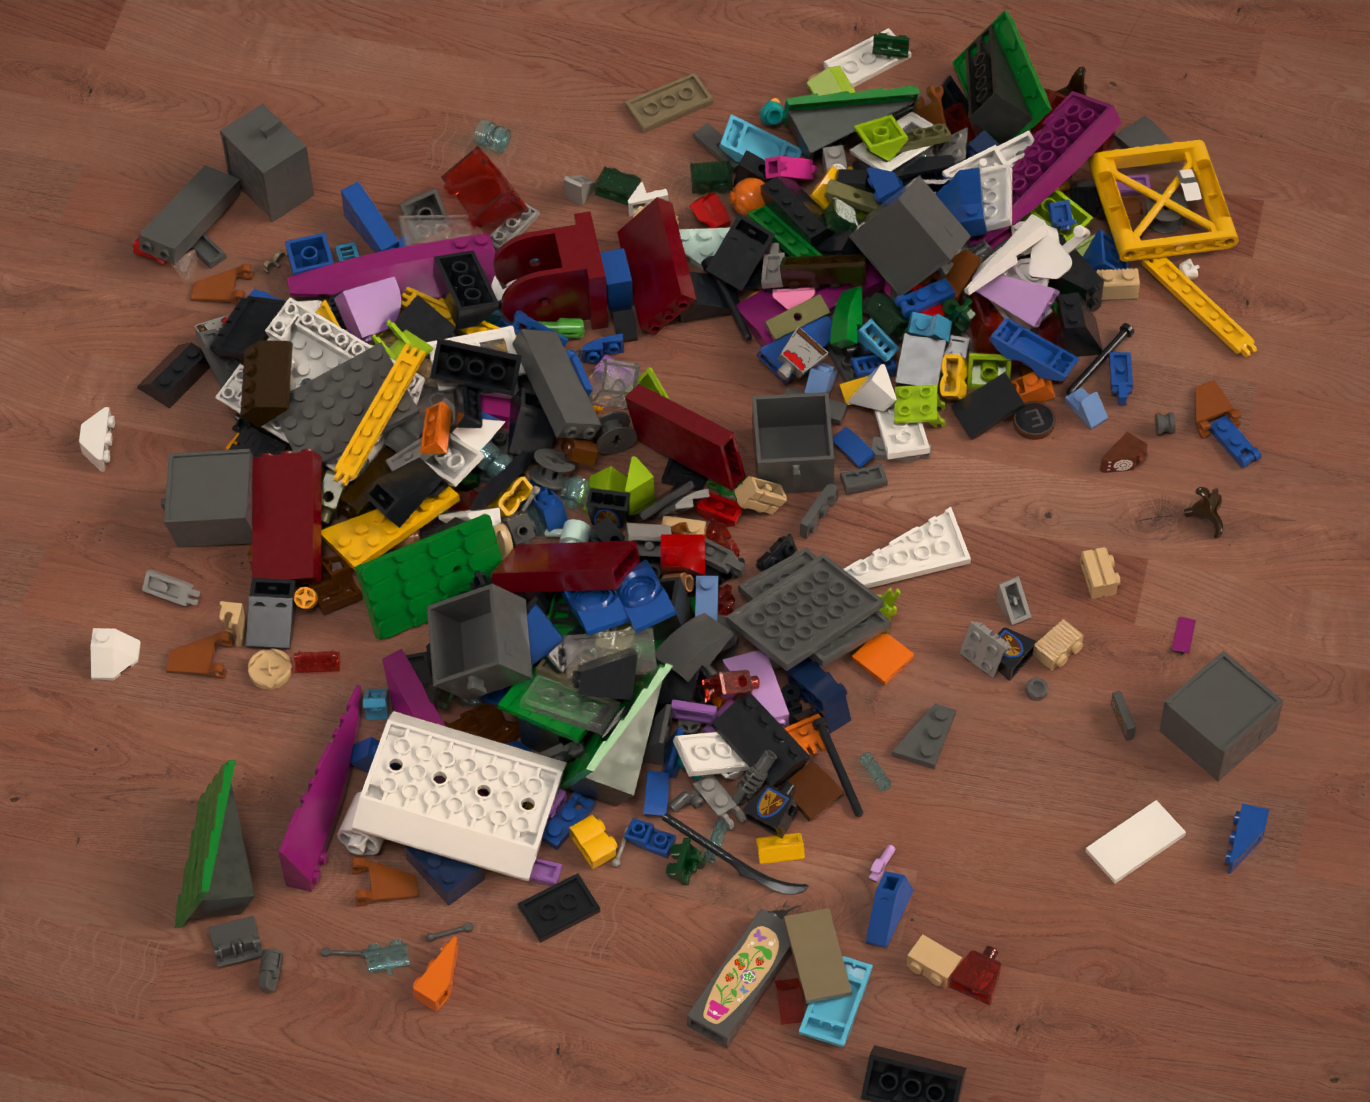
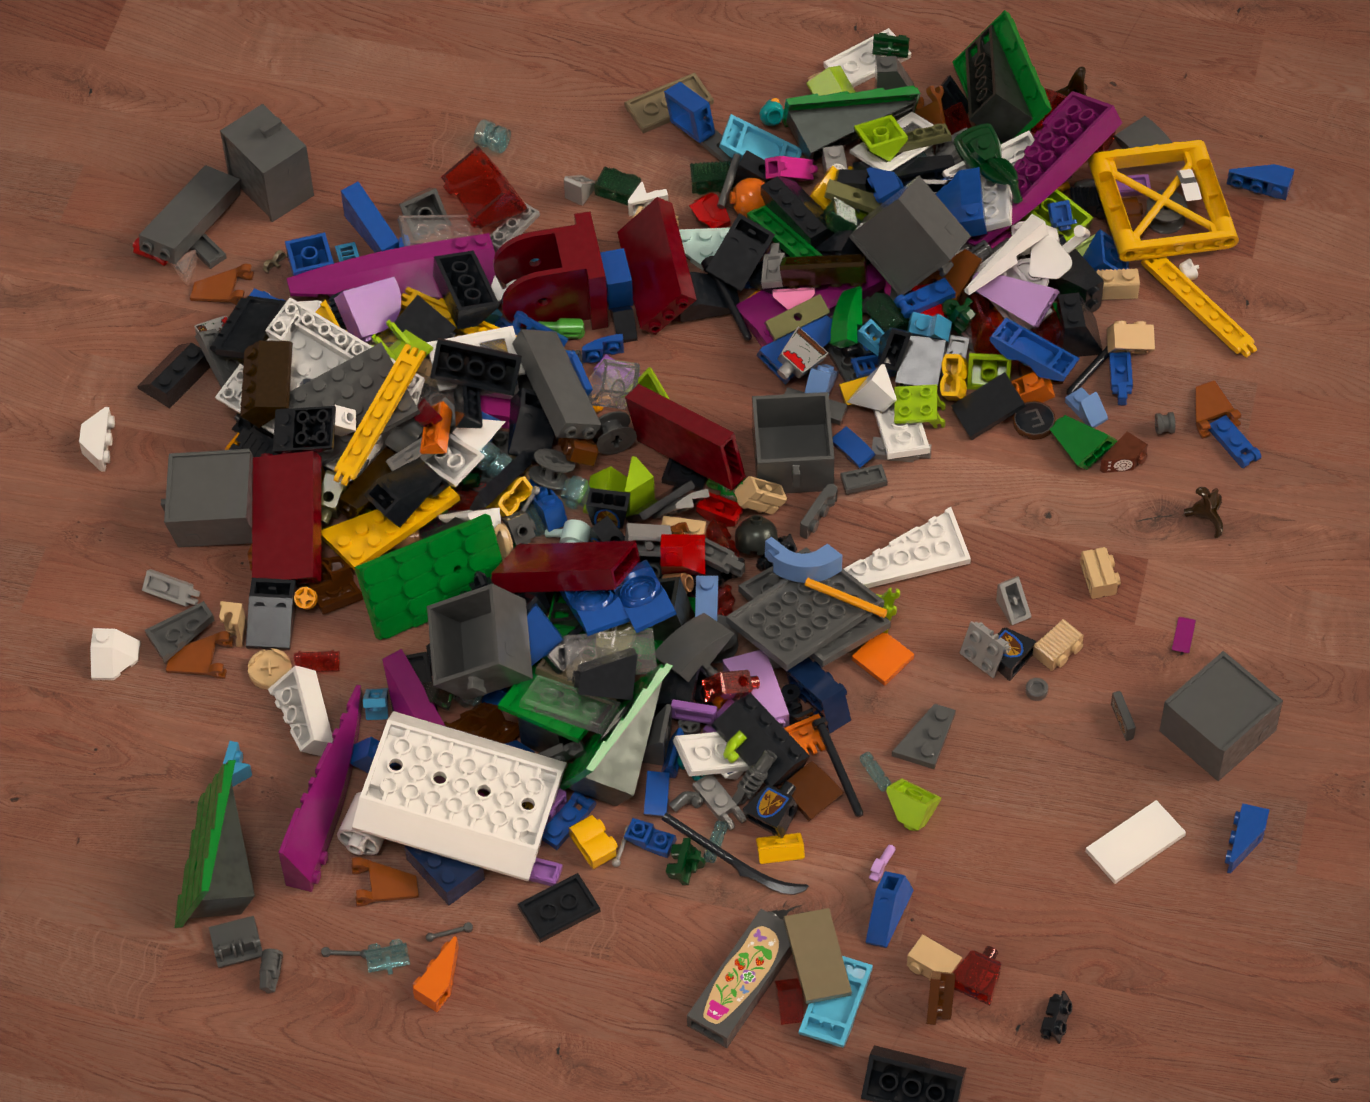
none -> dark grey wing [145,601,215,663]
none -> dark azure slope [223,741,252,787]
none -> white wedge [268,665,333,756]
none -> black slope [273,406,336,455]
none -> white brick [333,405,357,436]
none -> dark red tile [414,398,443,427]
none -> blue window [664,82,715,143]
none -> dark grey bar [717,154,741,209]
none -> lime arm [723,730,747,763]
none -> pearl dark grey cylinder [735,515,778,555]
none -> medium blue arch [765,537,843,583]
none -> light orange bar [805,578,887,618]
none -> dark grey slope [874,56,914,90]
none -> black slope [877,327,912,371]
none -> lime slope [886,778,942,831]
none -> reddish brown bracket [926,971,955,1025]
none -> dark green piece [953,123,1023,203]
none -> black hinge [1040,991,1073,1044]
none -> green slope [1050,415,1118,470]
none -> tan brick [1107,321,1155,354]
none -> blue slope [1227,164,1295,200]

